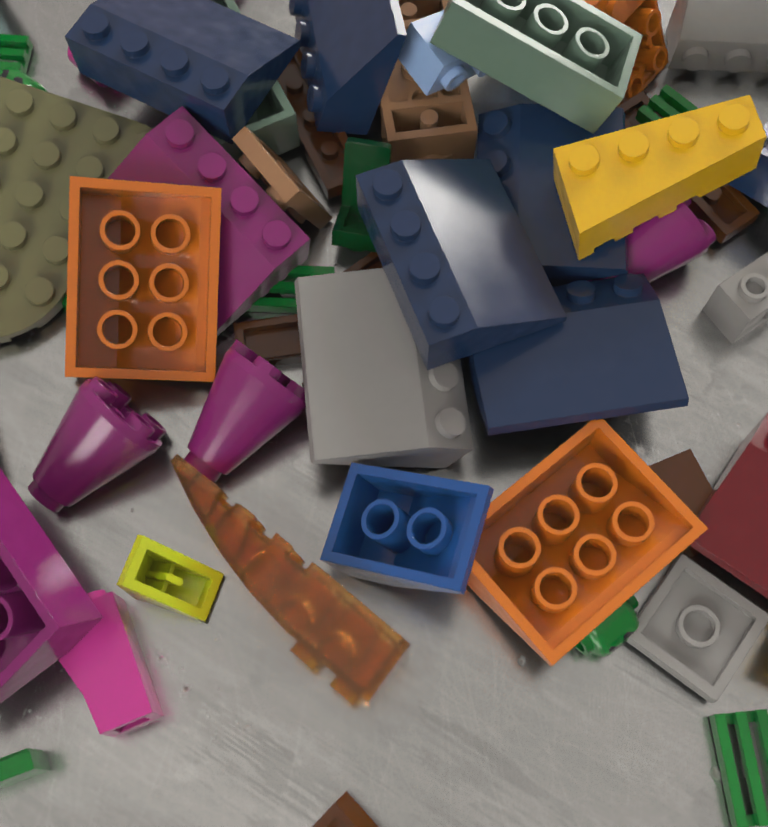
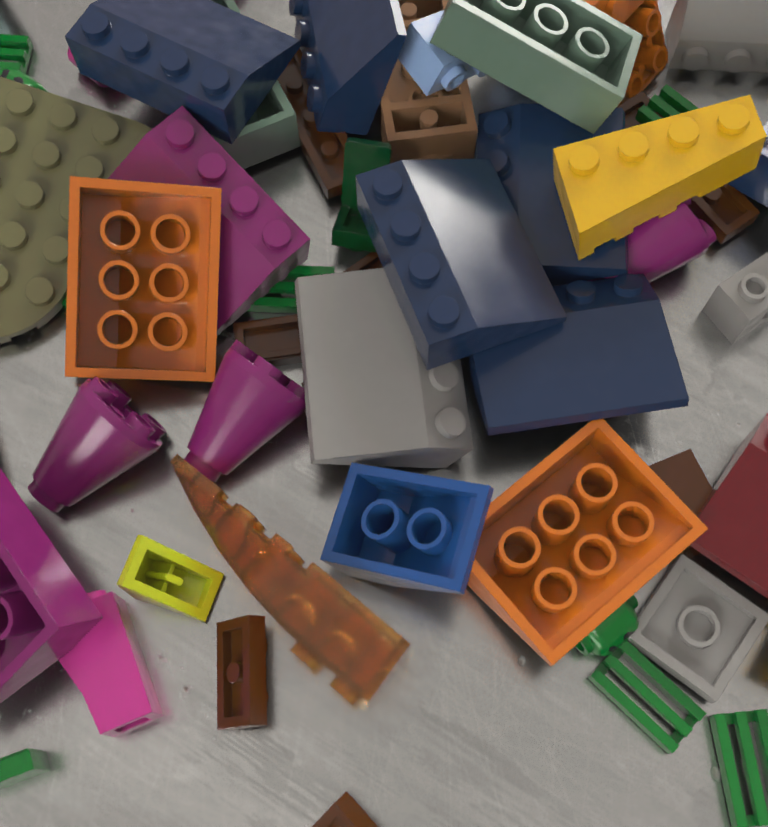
medium nougat plate [232,126,333,230] -> none
none -> reddish brown plate [217,615,268,730]
none -> green tile [587,640,706,754]

